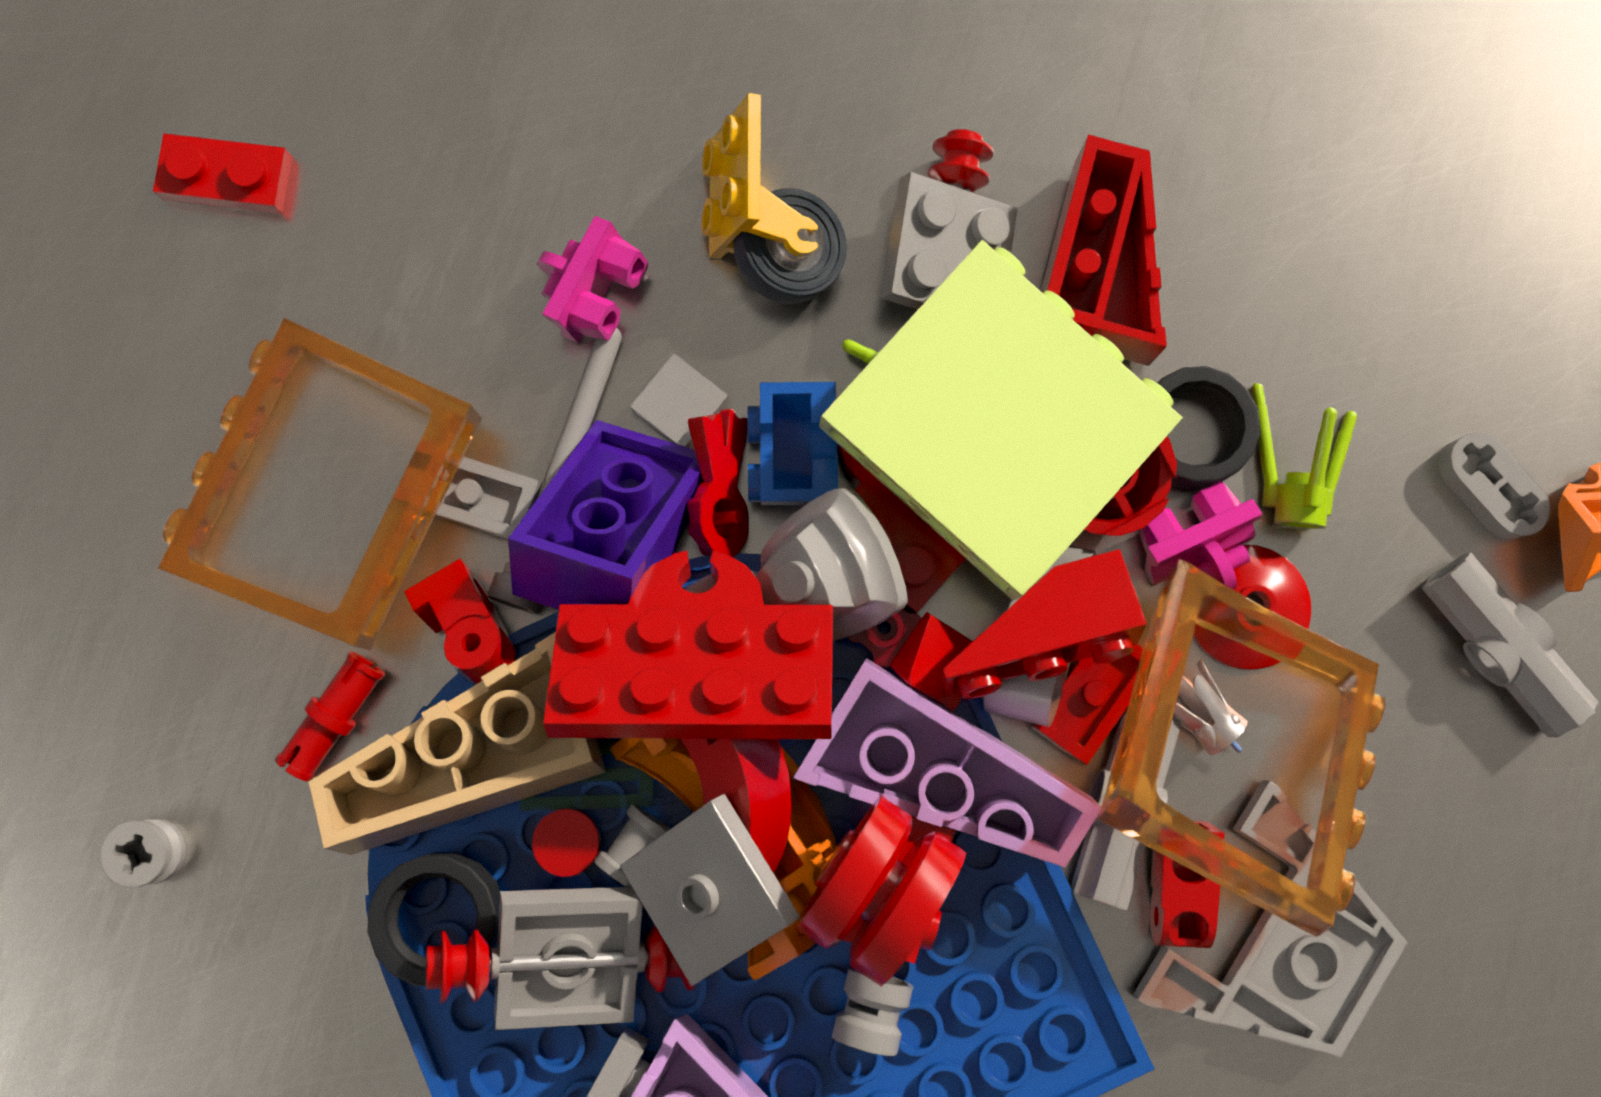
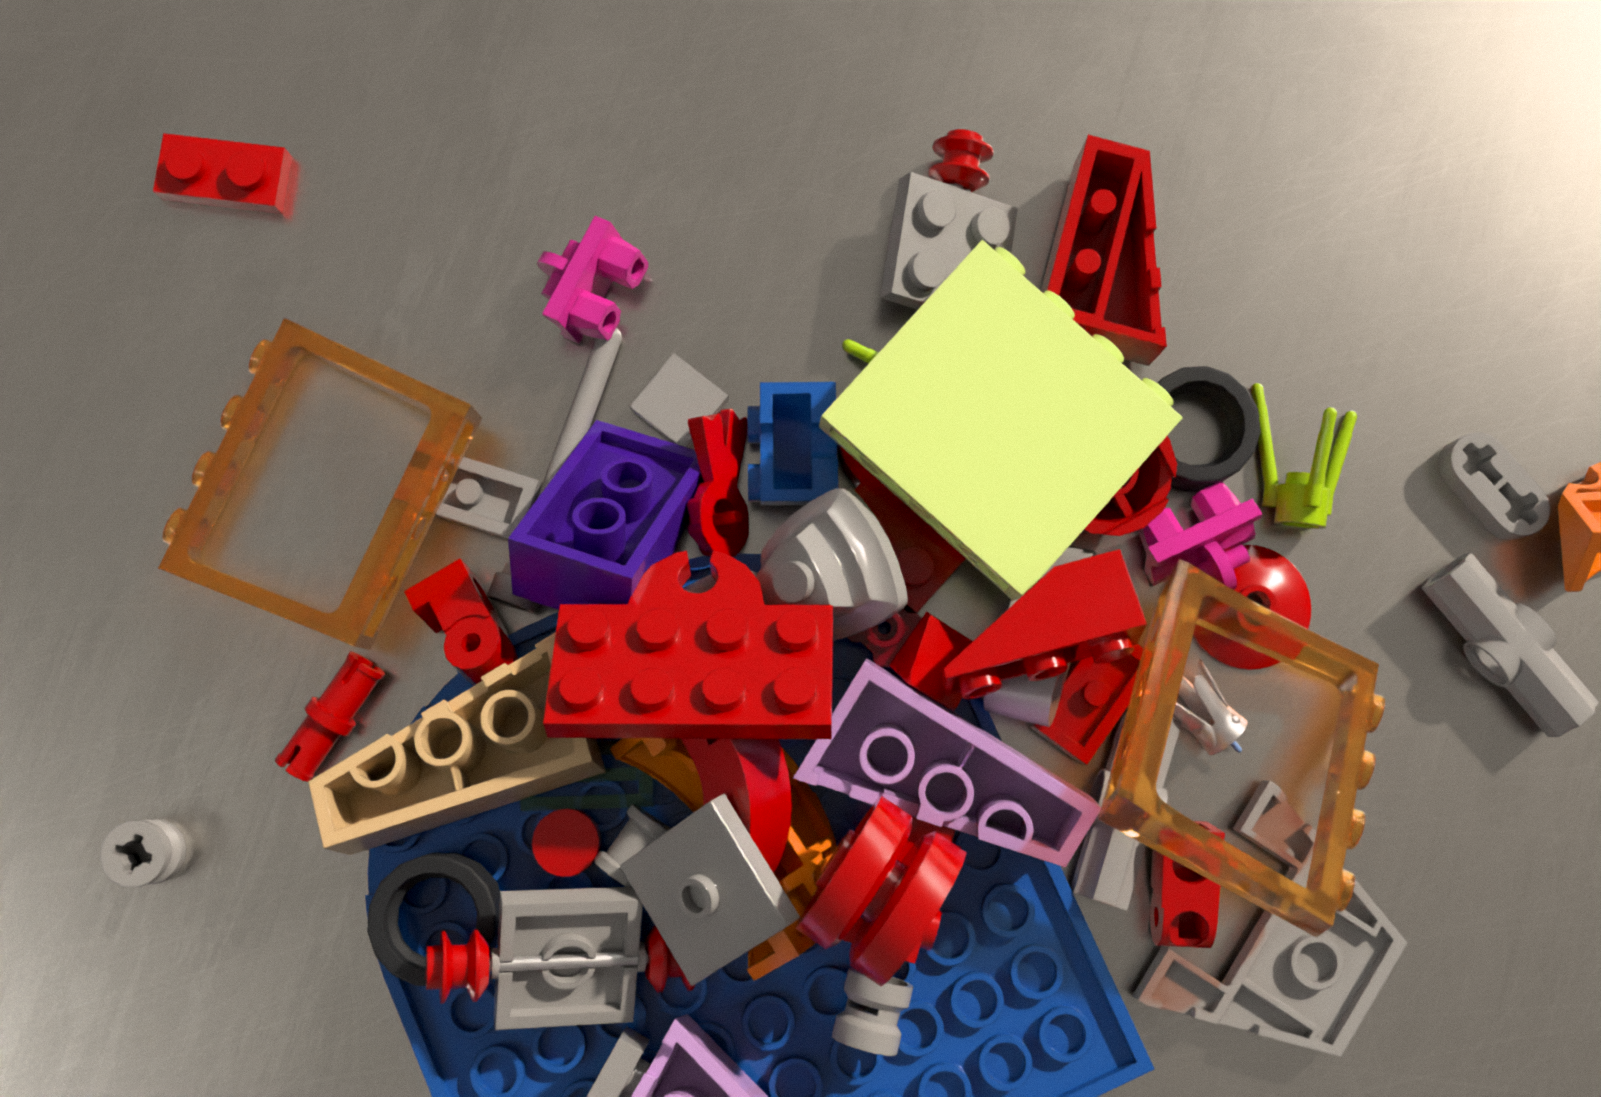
plate [701,93,847,304] -> none

